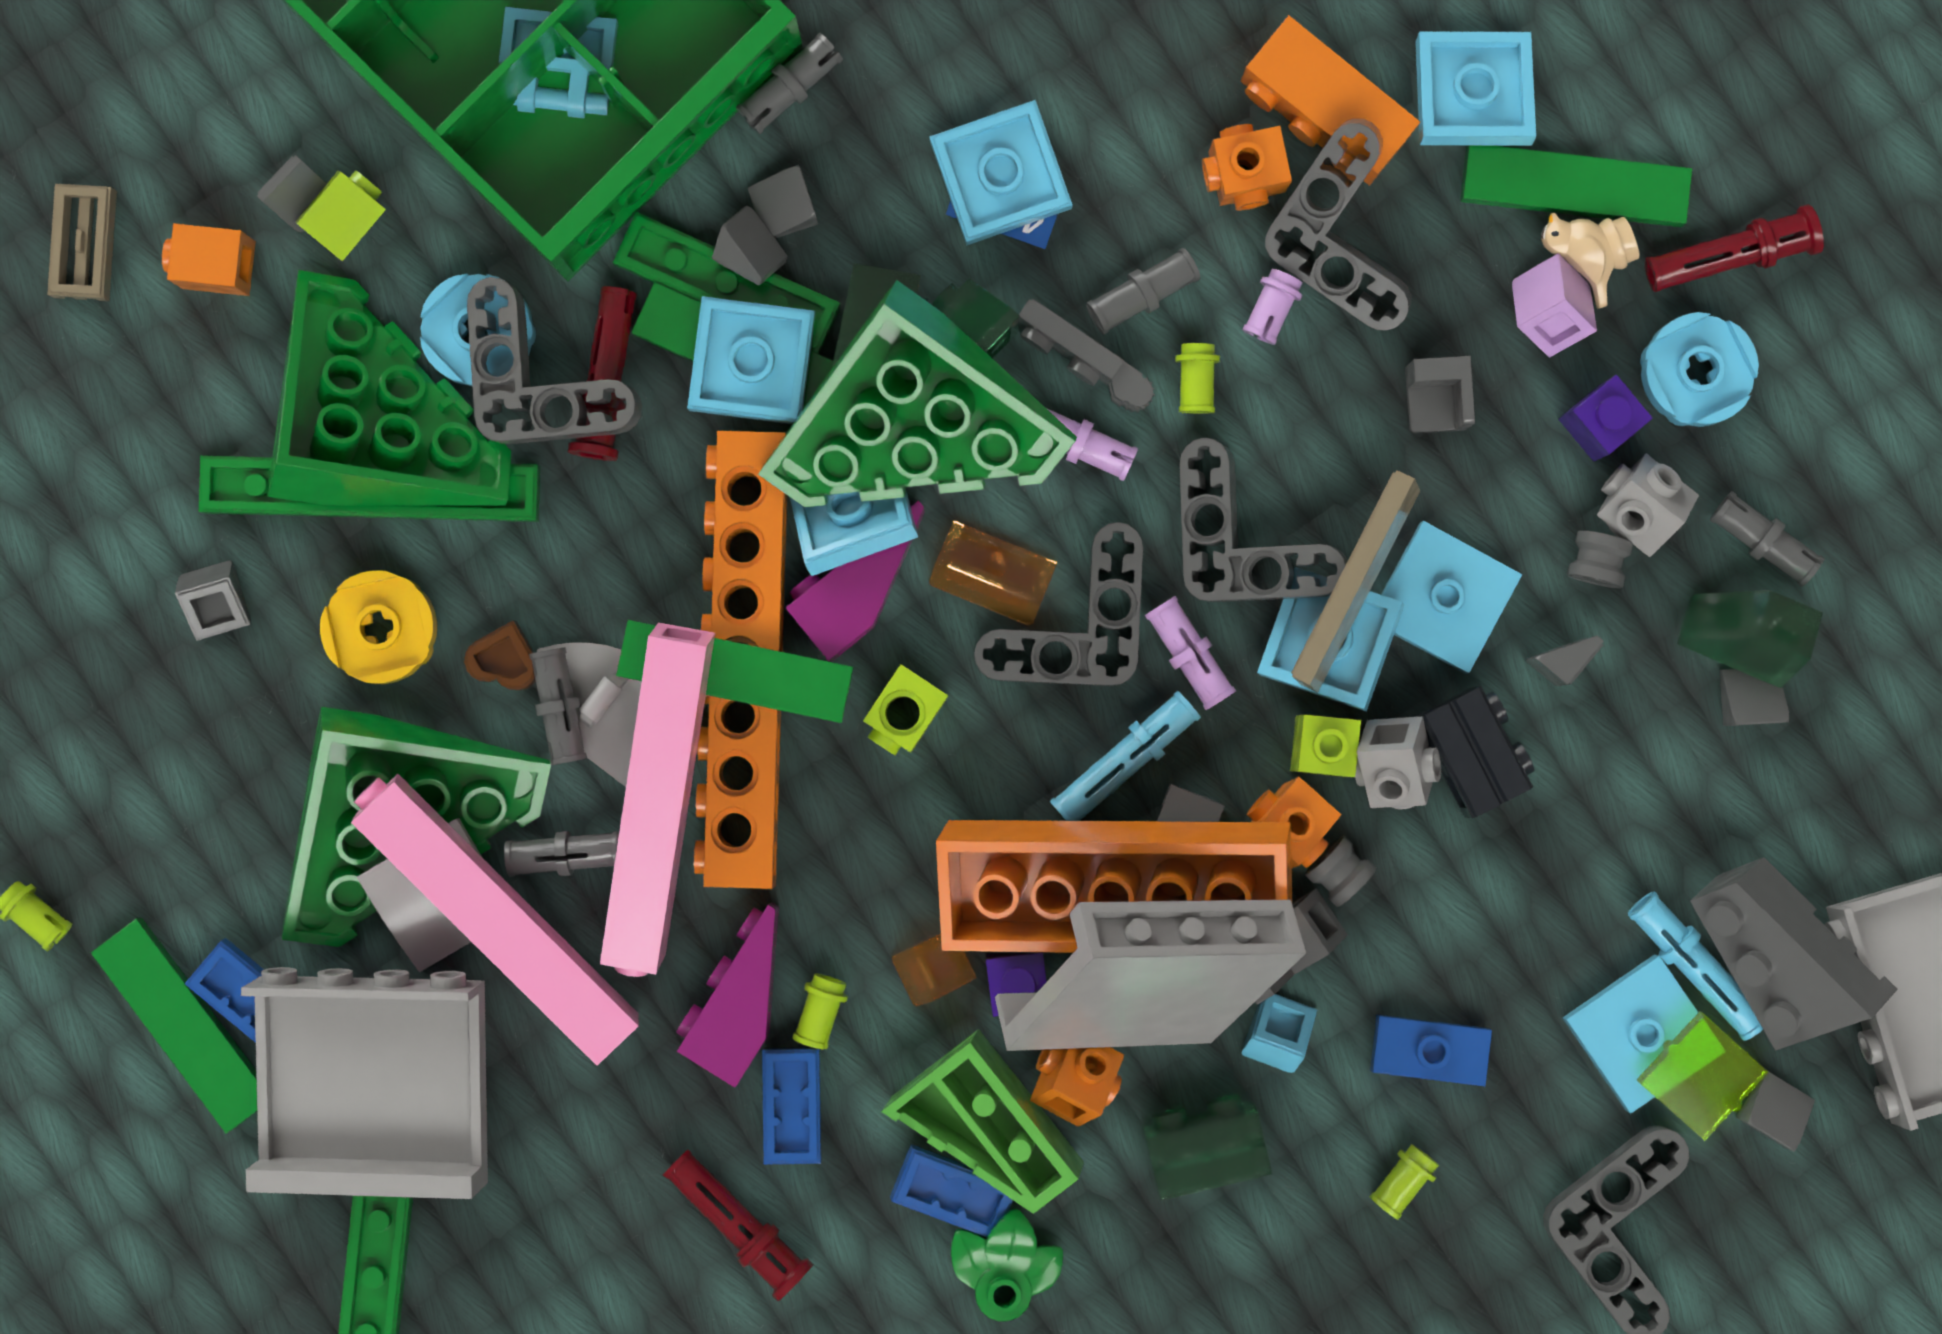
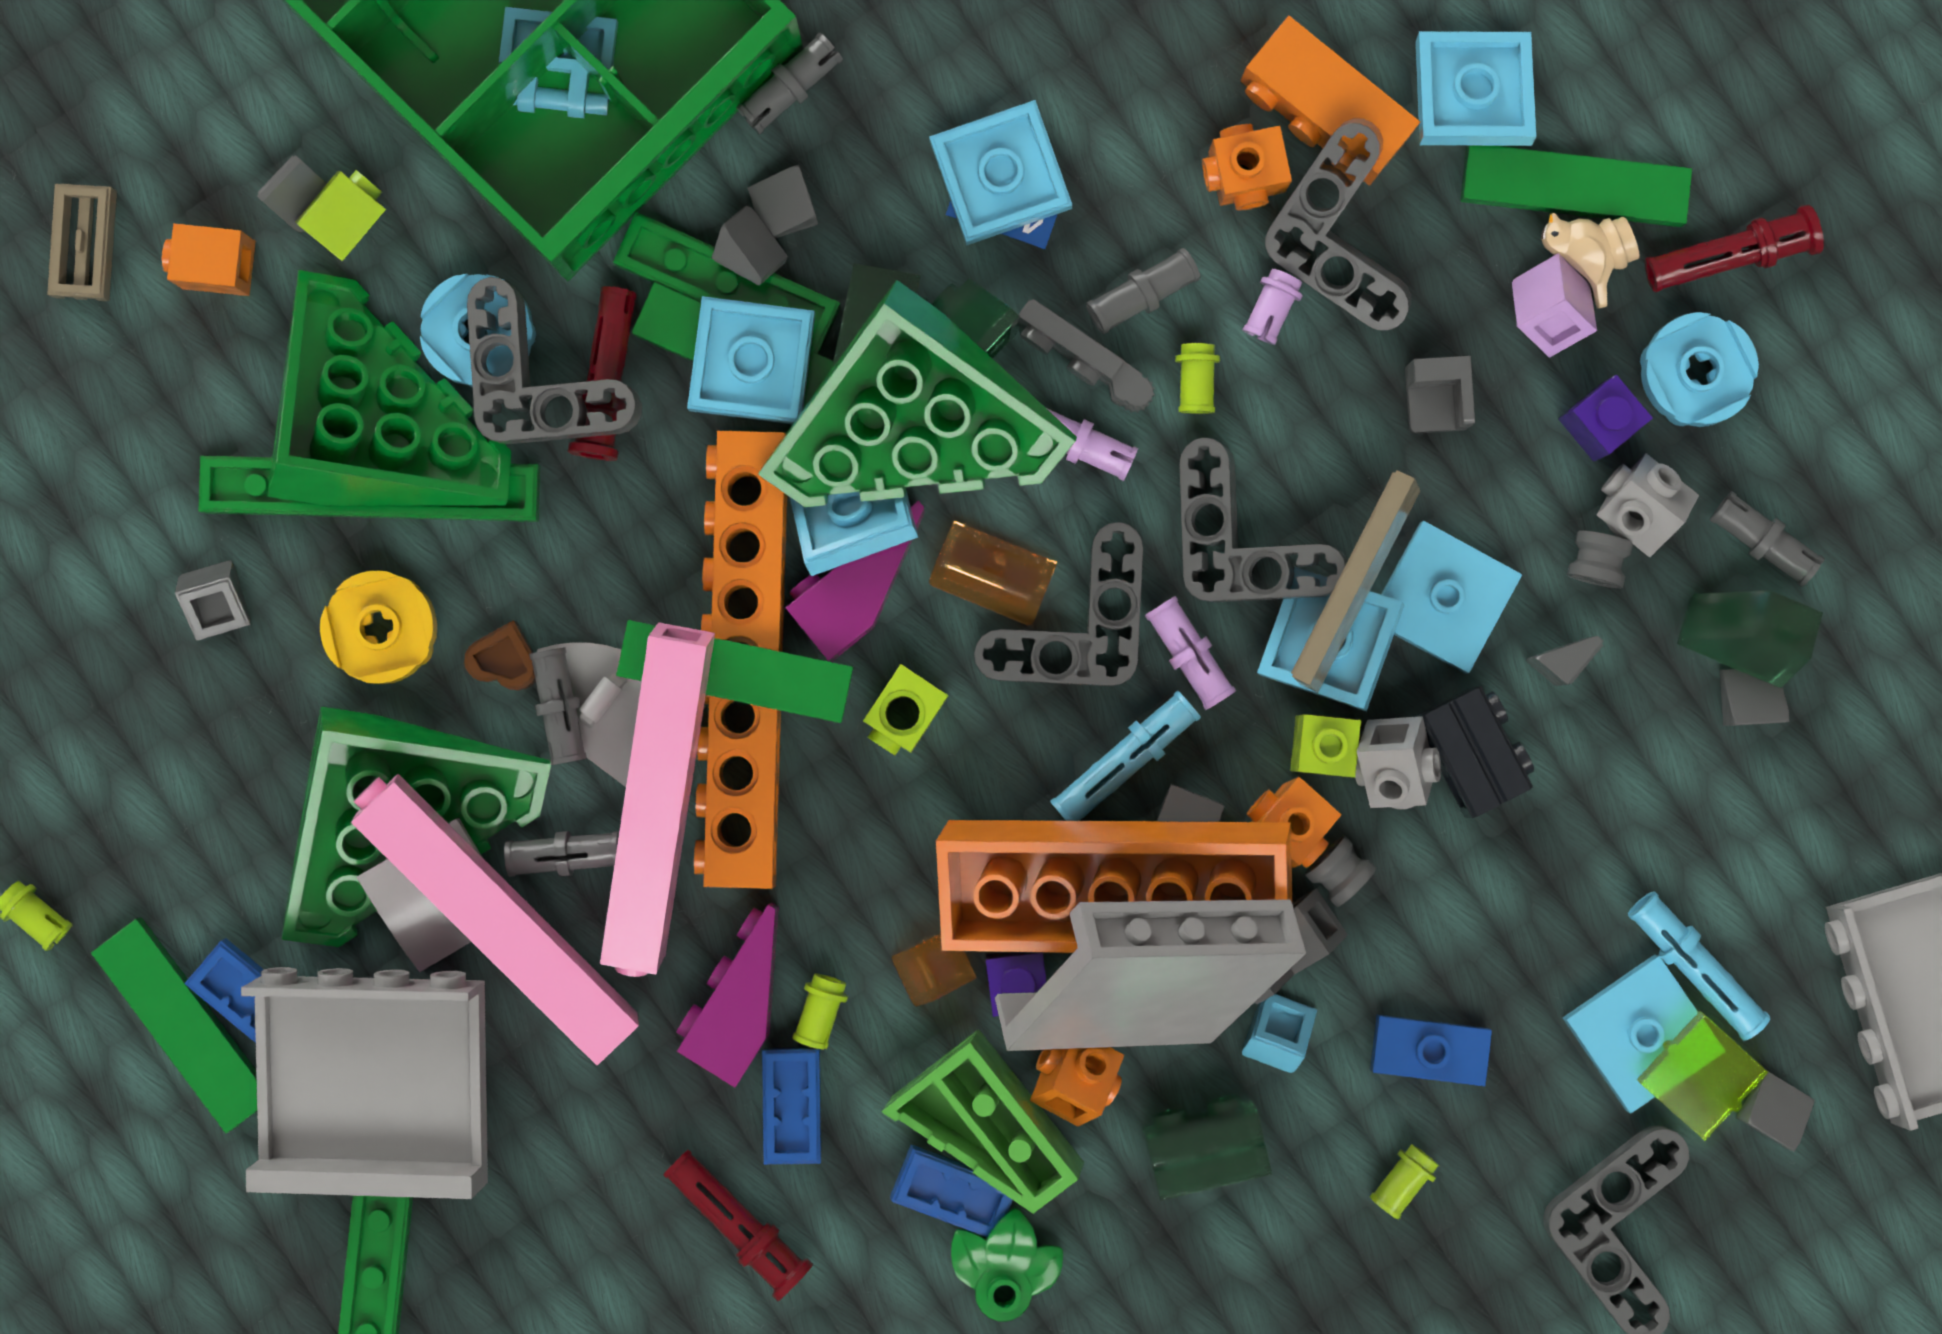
dark grey wedge [1690,857,1898,1051] -> none

